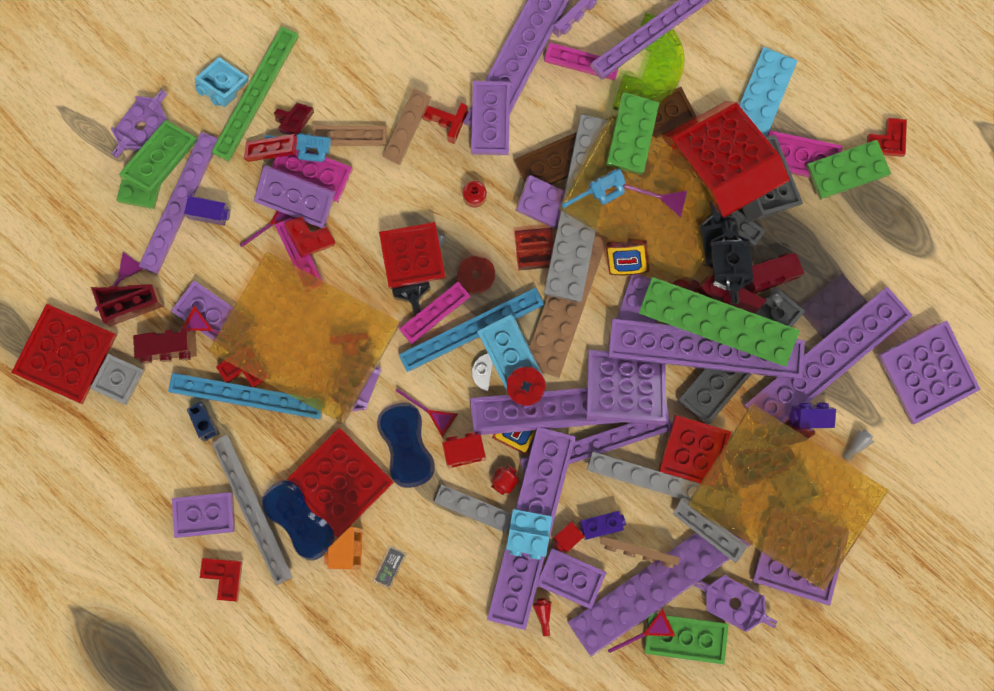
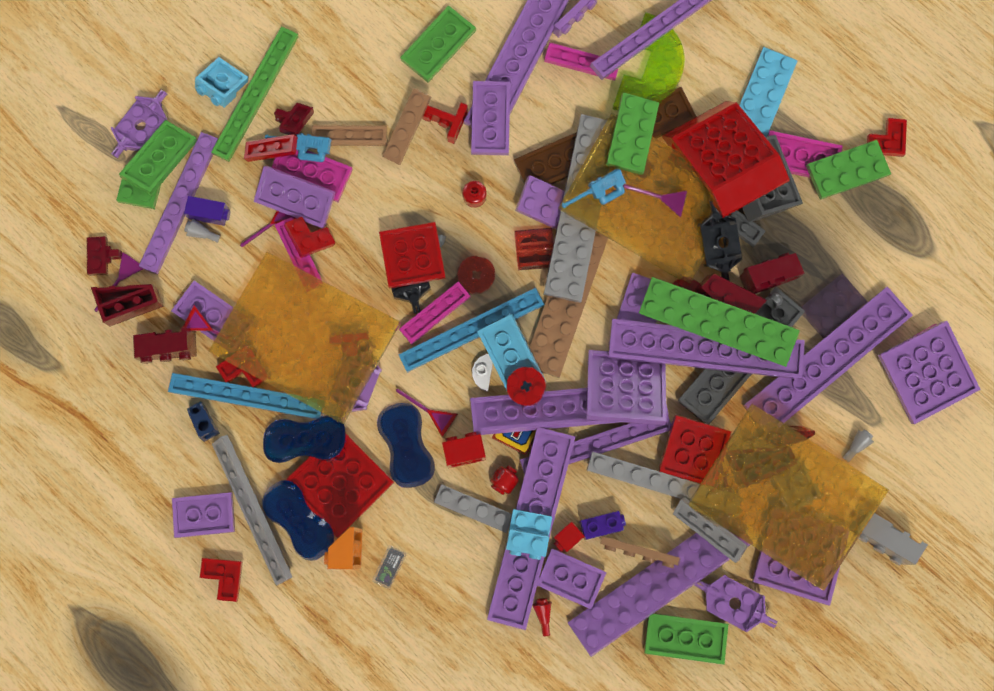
red plate [11,304,117,404] -> none
light grey plate [90,354,144,405] -> none
slope [606,238,650,276] -> none
piece [608,609,675,653] -> none
black plate [709,221,754,304] -> none
dark purple brick [789,402,836,429] -> none
none -> dark red hinge [86,236,122,276]
none -> light grey cone [184,219,220,243]
none -> clear blue plate [263,415,345,463]
none -> bright green plate [400,5,476,83]
none -> light grey wedge [852,511,928,566]

